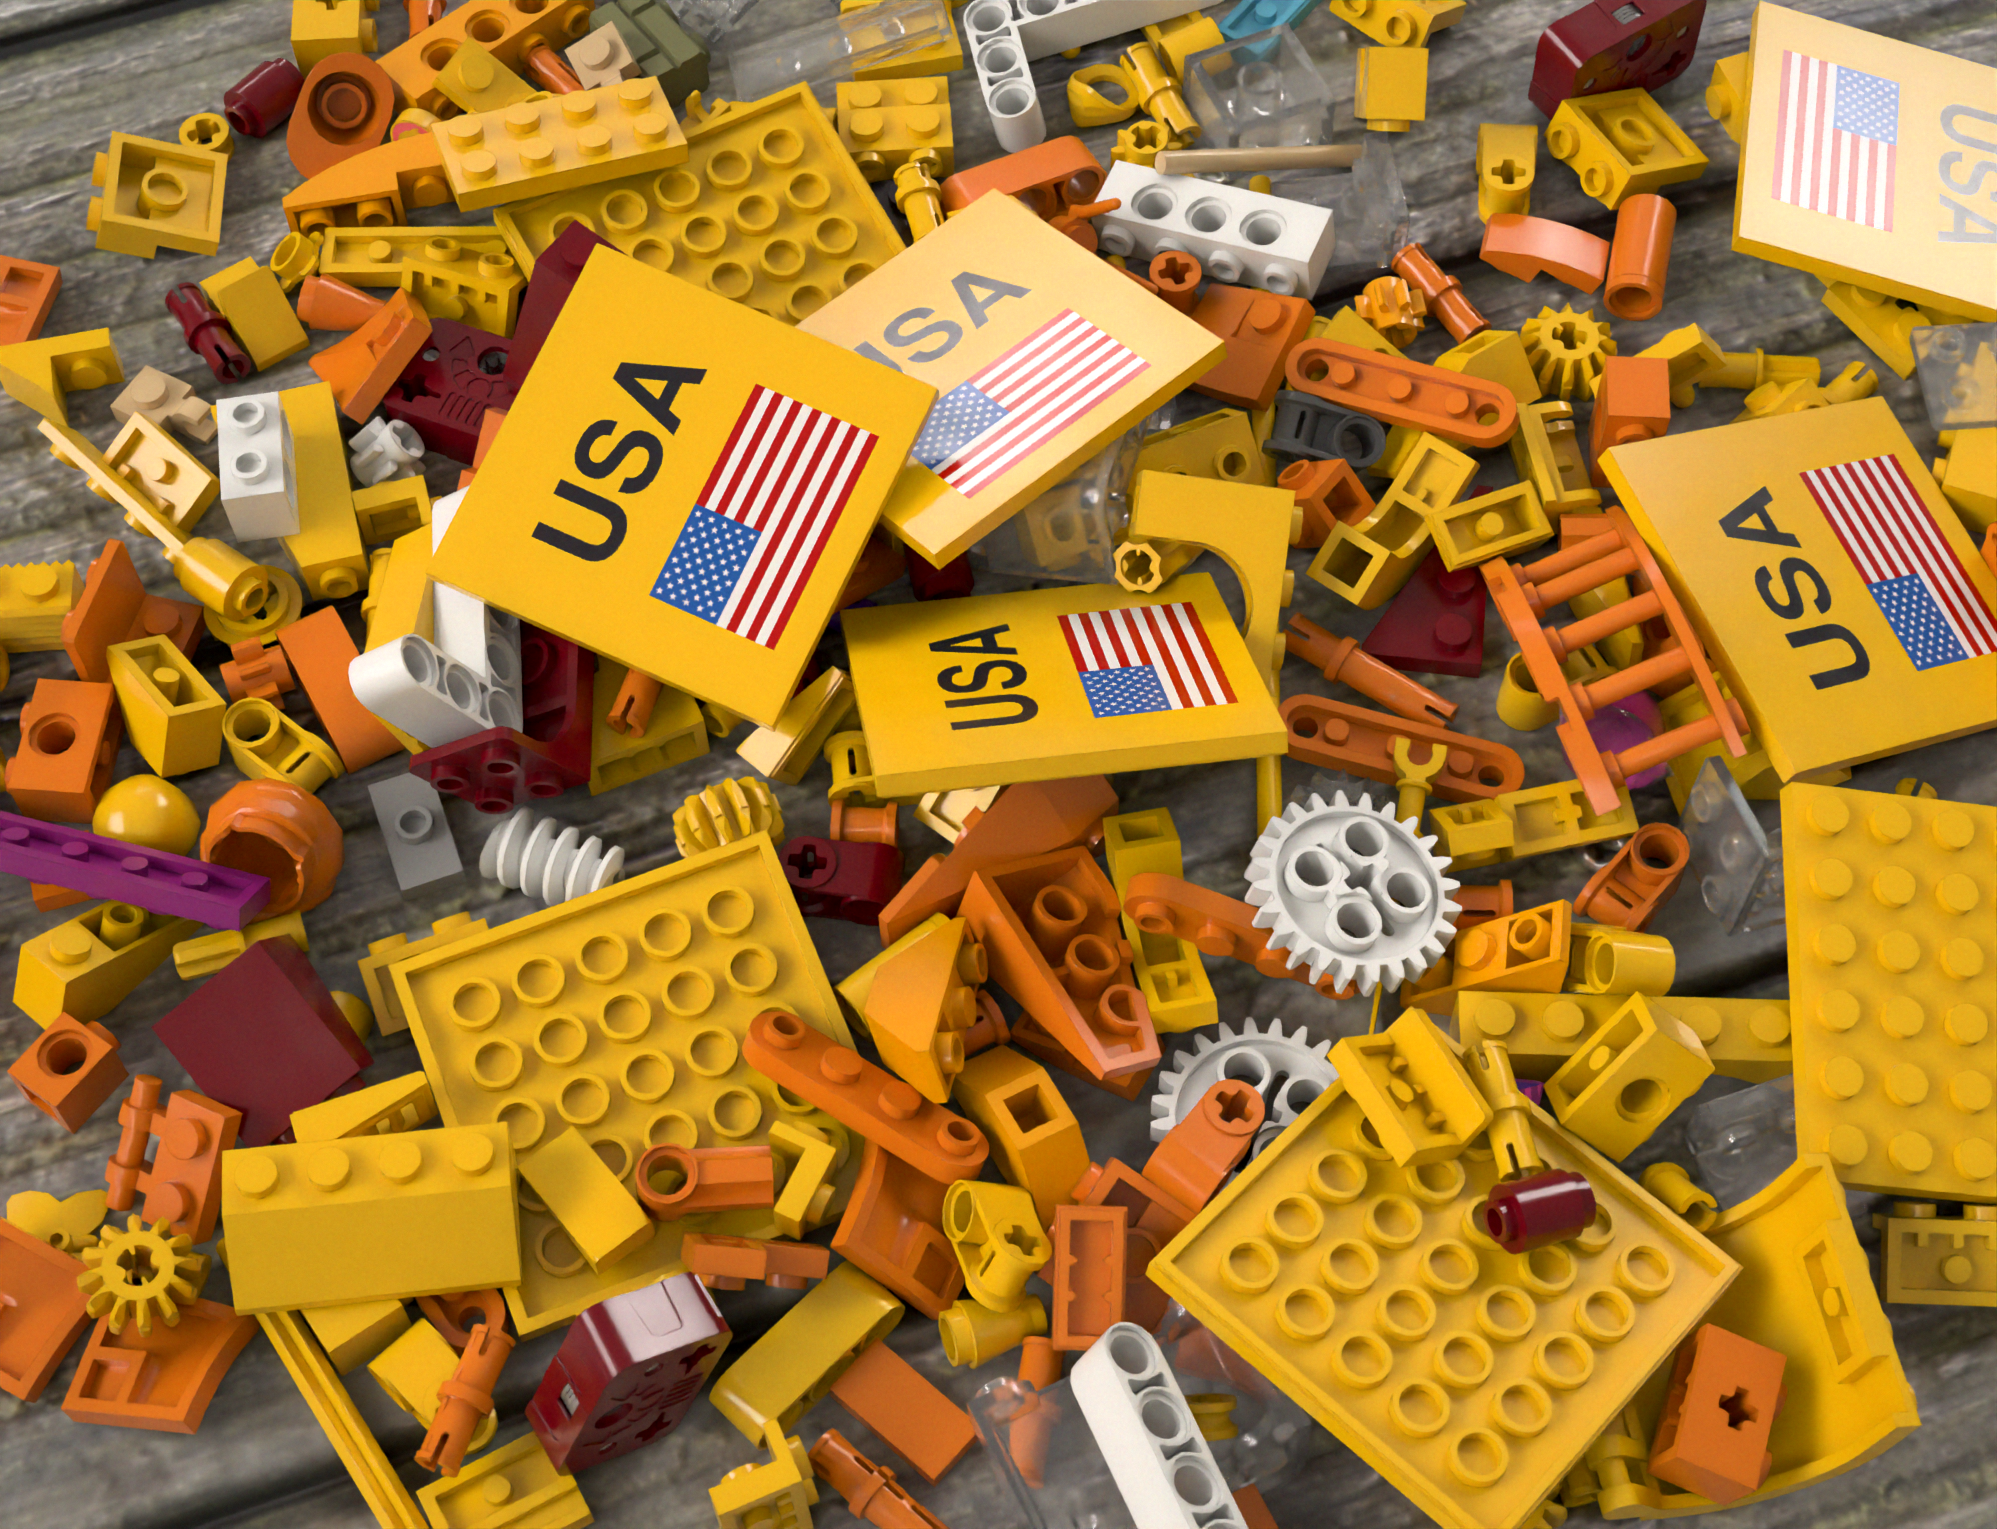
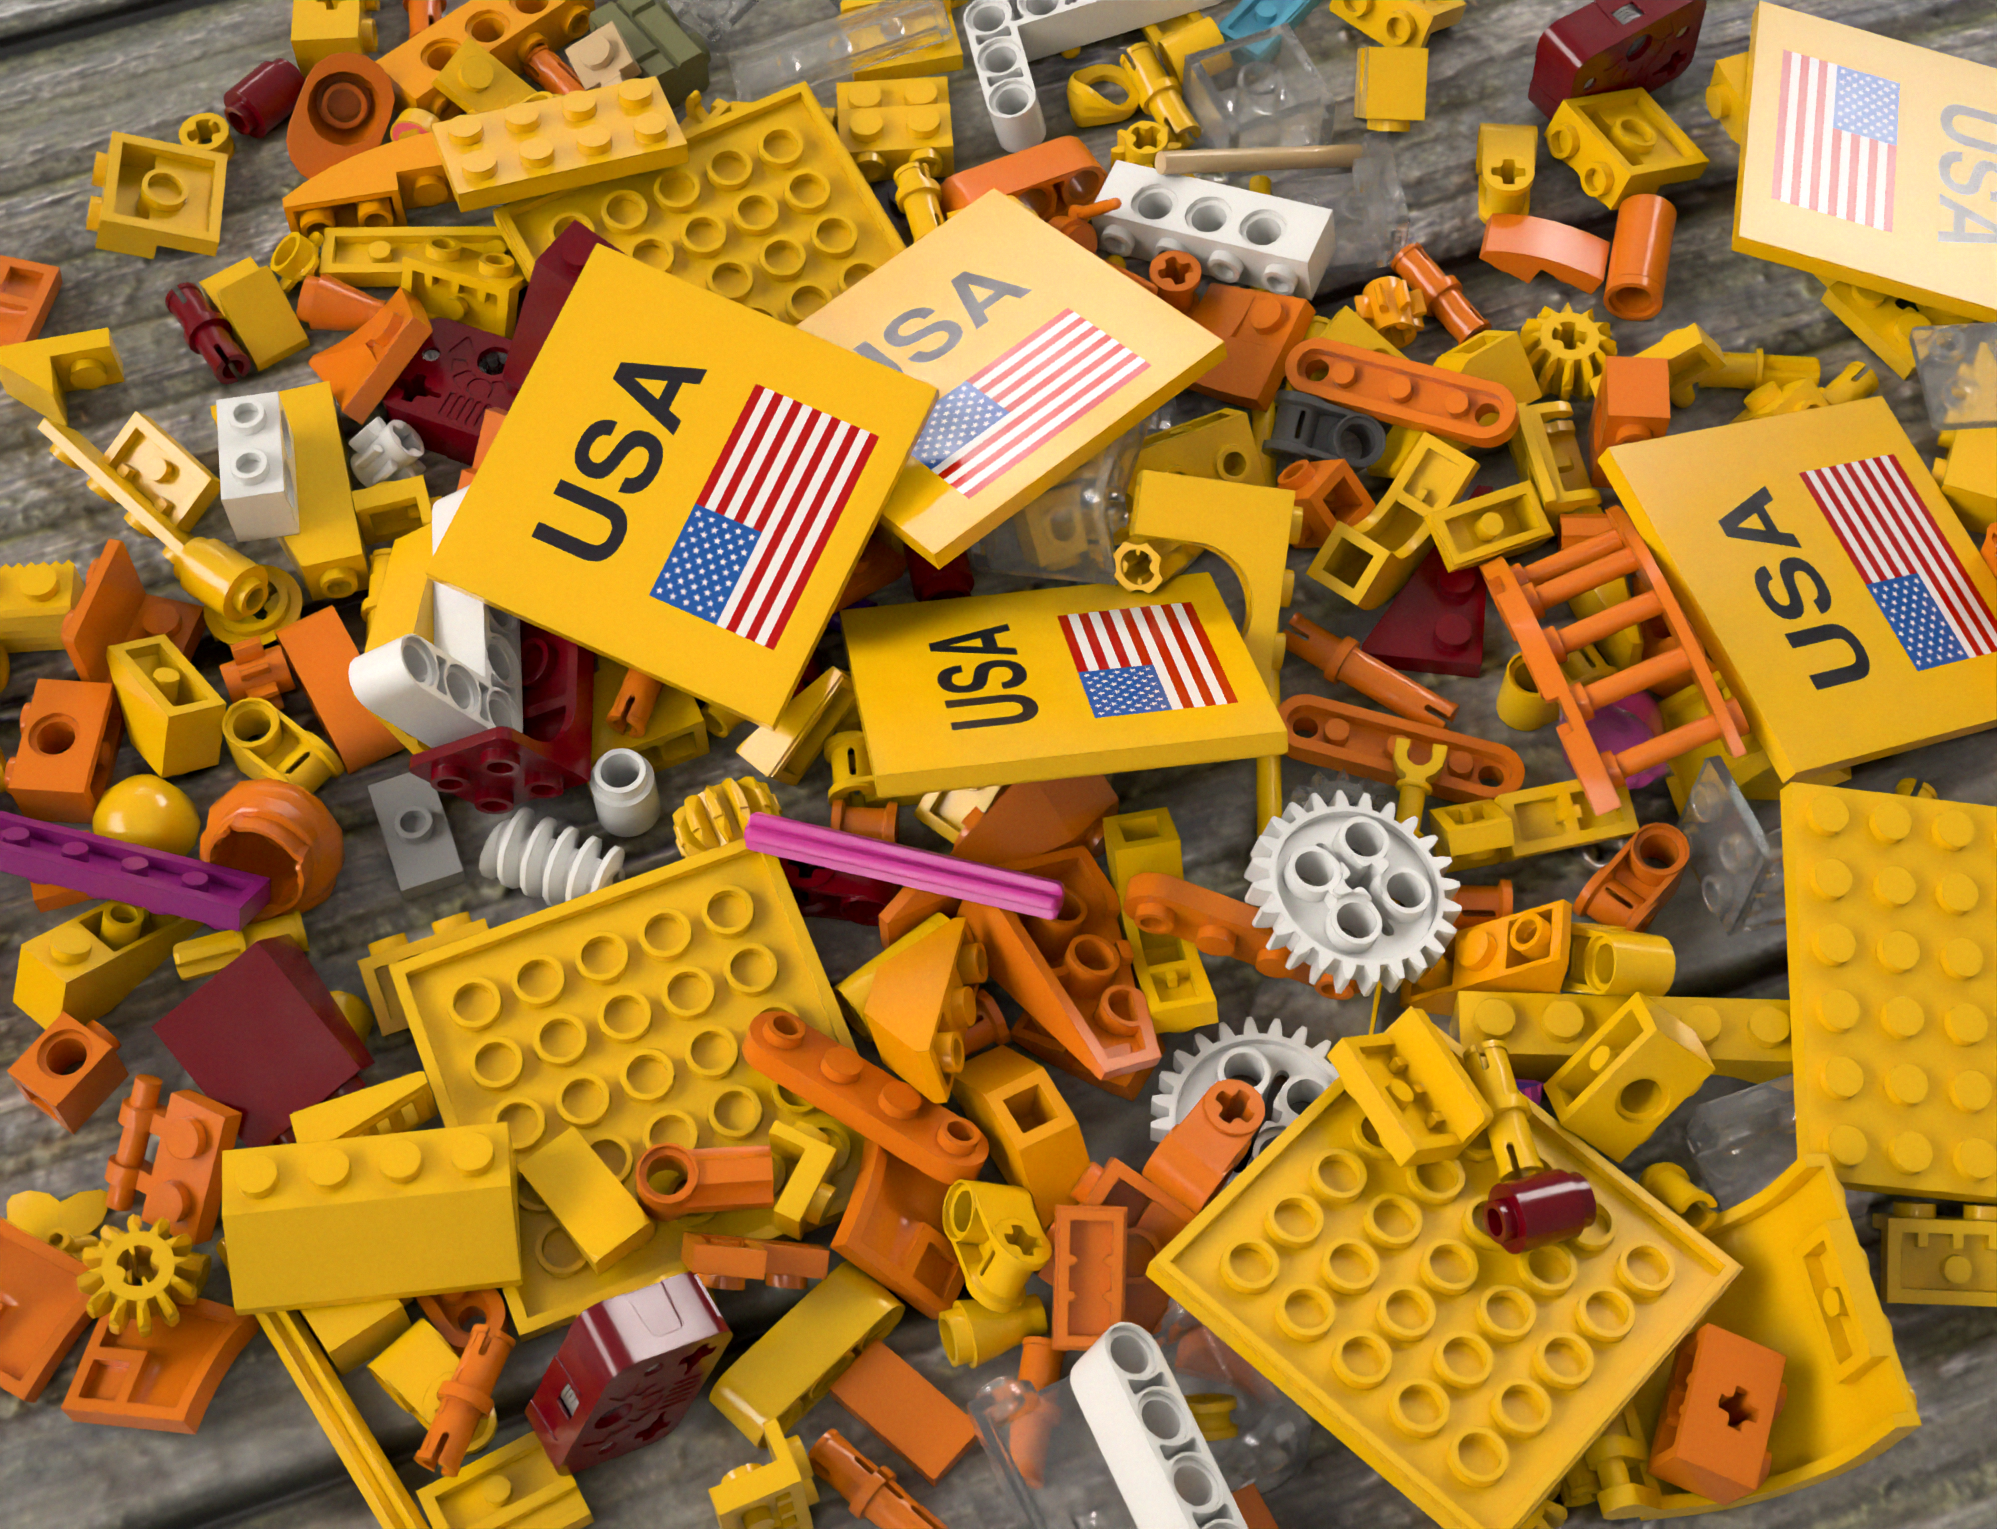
tan plate [110,365,218,445] -> none
none -> white brick [589,748,661,837]
none -> dark pink axle [744,812,1065,920]

